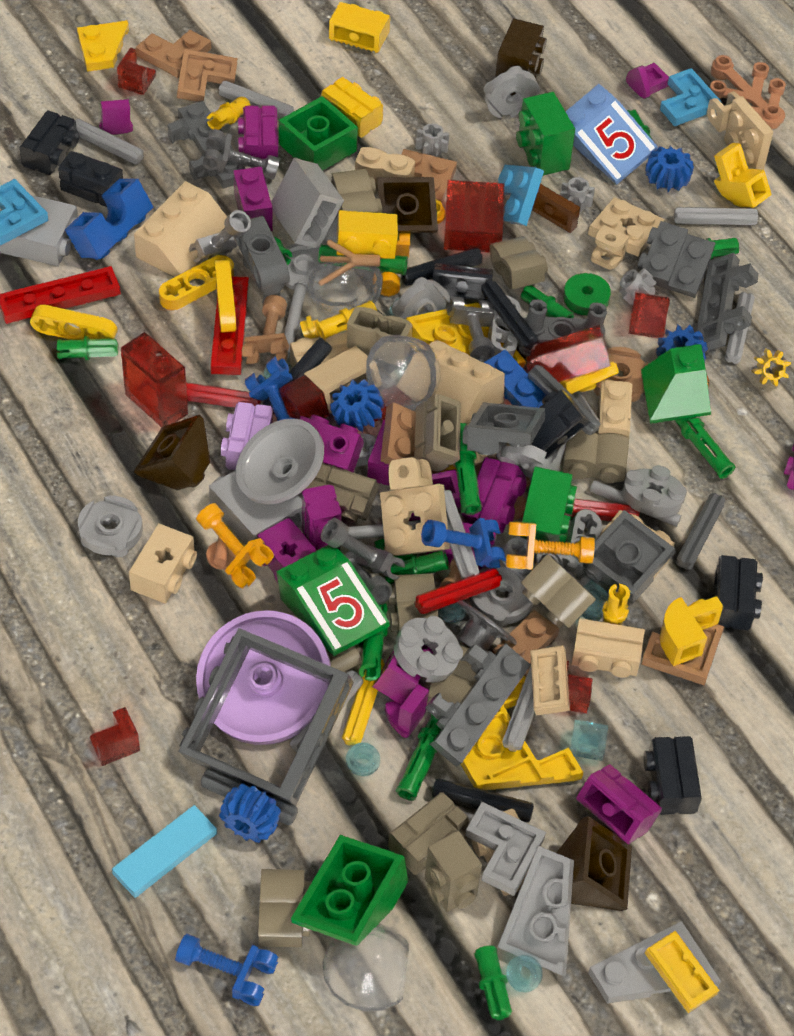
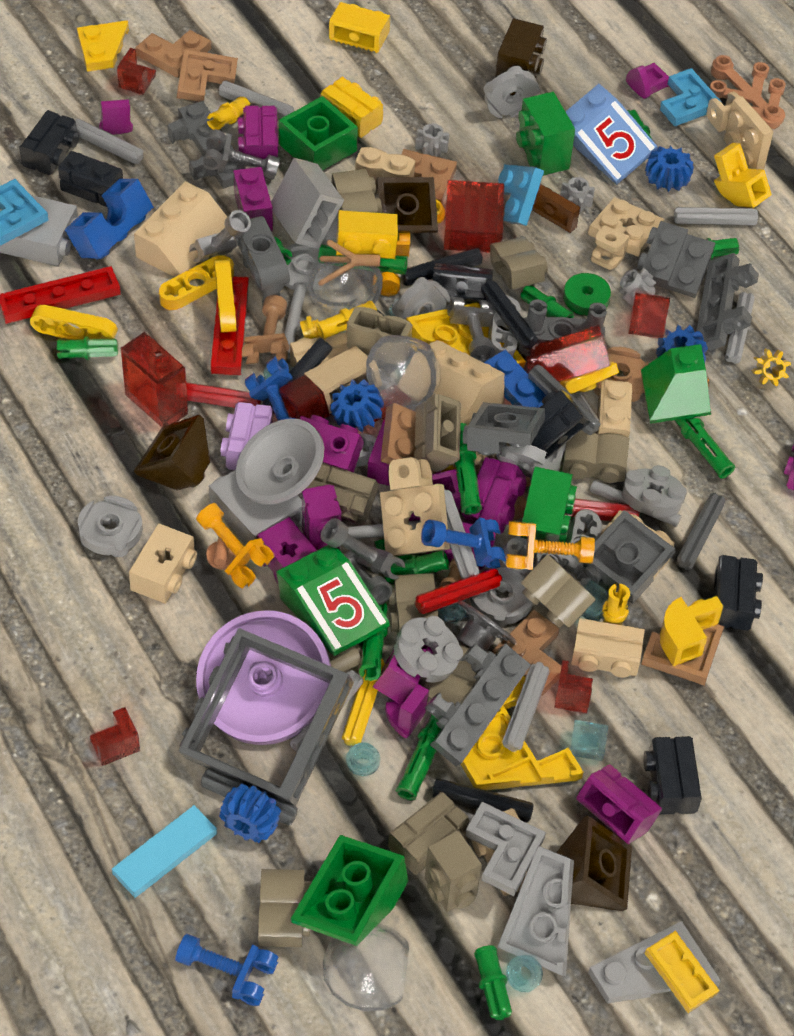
tan plate [530,645,570,716] -> none

